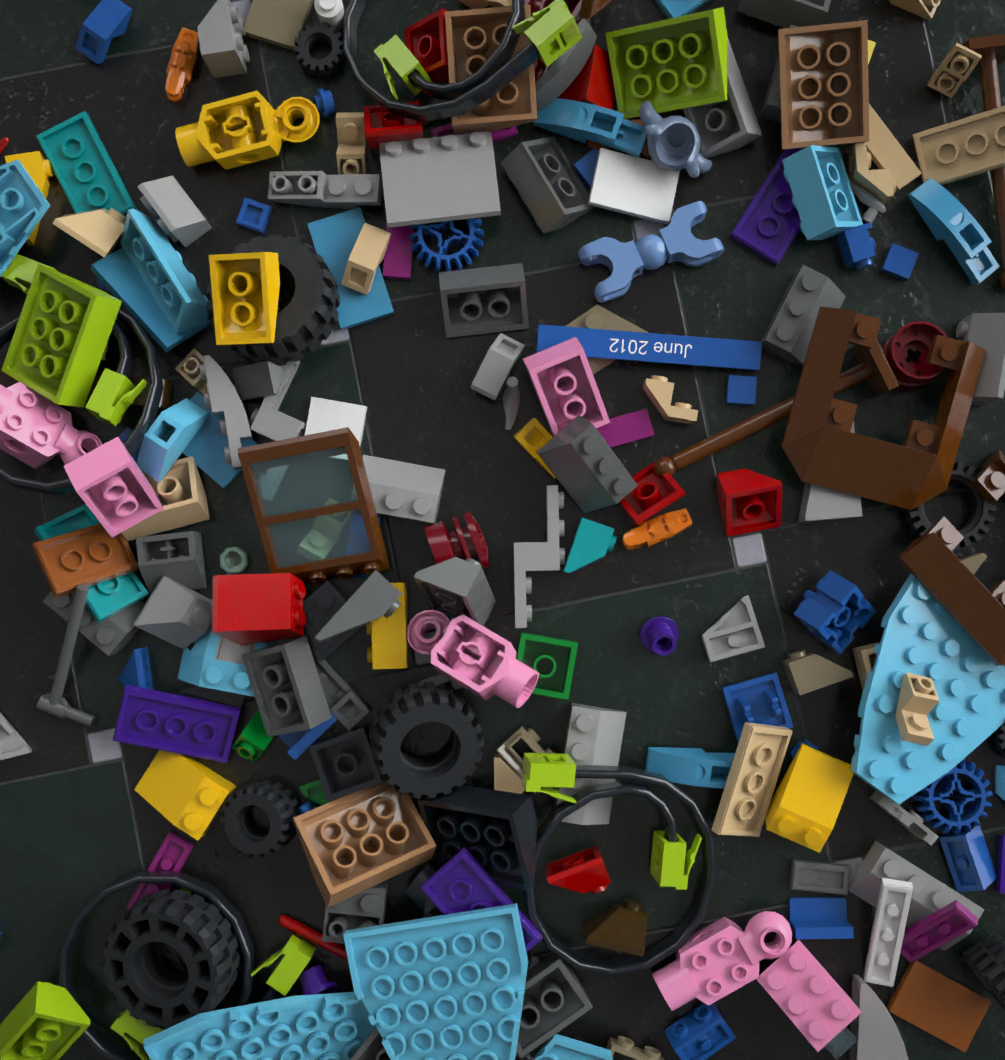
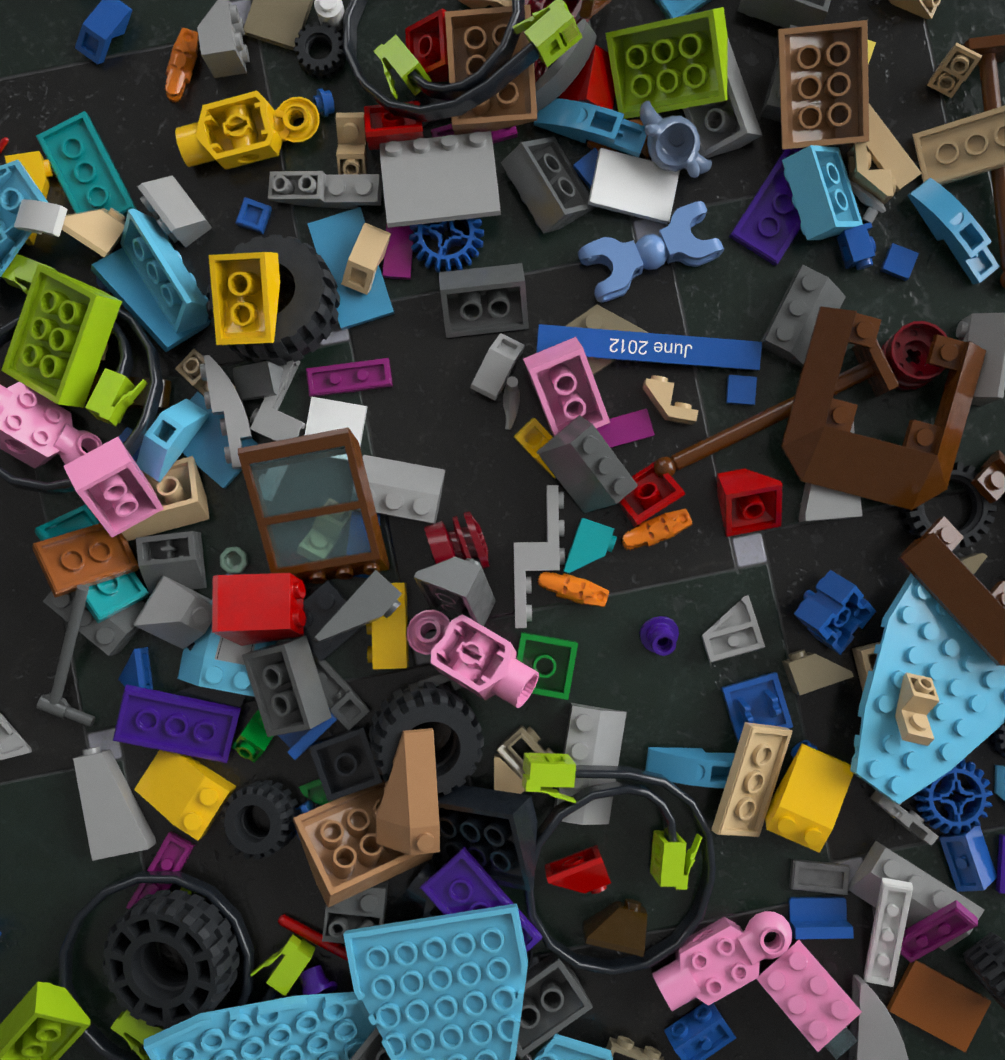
none -> white slope [14,199,67,237]
none -> light grey slope [73,746,156,861]
none -> magenta tile [306,358,393,397]
none -> medium nougat wedge [376,728,440,855]
none -> orange hinge [537,571,609,607]

